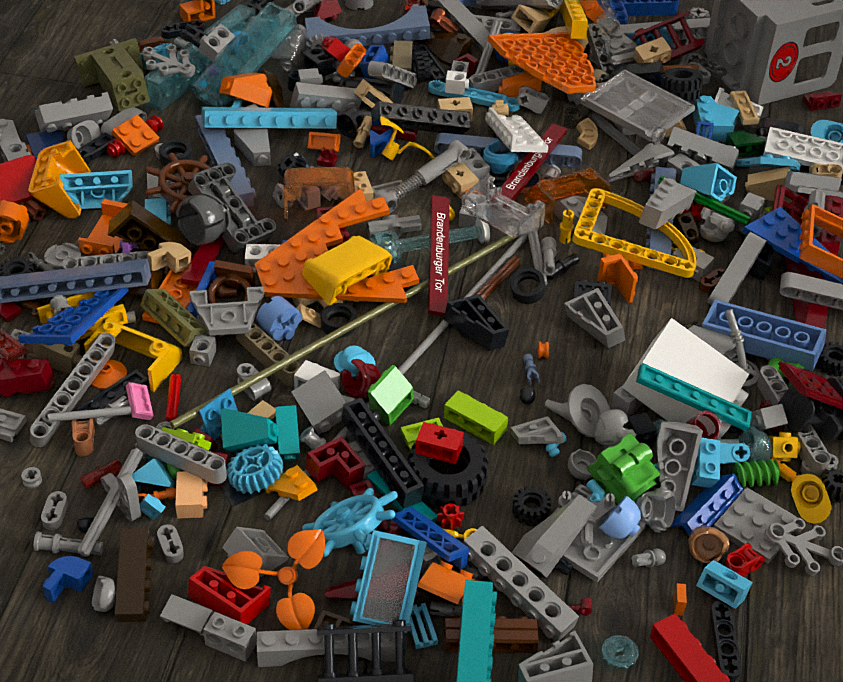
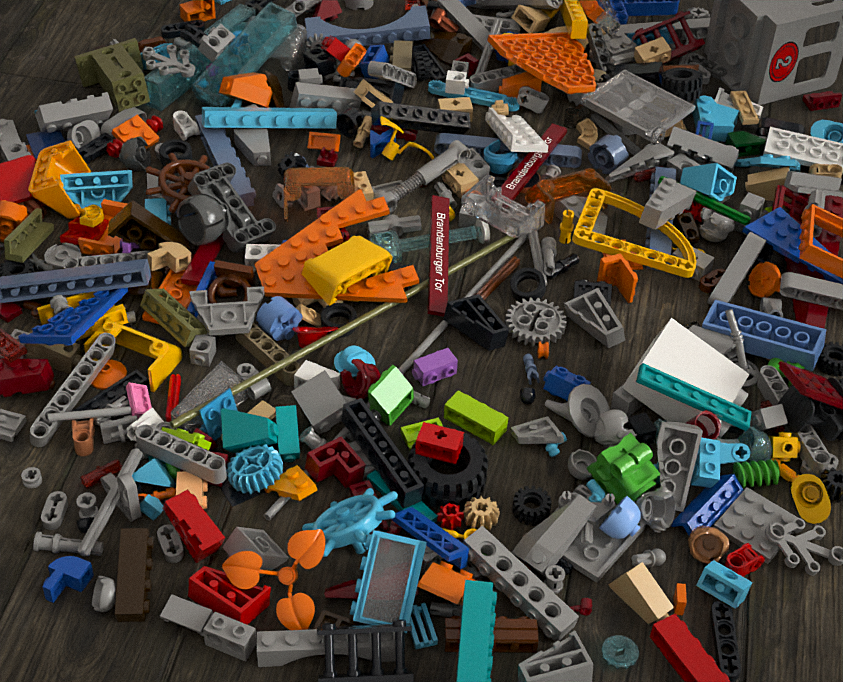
none -> olive fence [4,208,54,263]
none -> red slope [60,217,109,245]
none -> light grey bush [76,493,98,519]
none -> yellow tile [79,204,104,227]
none -> light grey hips [100,415,138,444]
none -> dark grey cylinder [119,136,151,171]
none -> white piece [127,407,164,441]
none -> red wedge [162,489,225,563]
none -> clear wedge [171,361,248,434]
none -> white piece [173,111,200,141]
none -> red piece [292,326,338,348]
none -> medium lavender brick [412,348,458,386]
none -> light grey axle [434,182,457,209]
none -> tan gear [463,496,500,531]
none -> light grey gear [505,297,567,346]
none -> blue brick [543,366,591,402]
none -> light grey bush [544,565,565,594]
none -> sand blue brick [588,135,629,174]
none -> tan slope [608,562,674,624]
none -> orange tile [748,262,781,298]
none -> light grey piece [760,297,783,318]

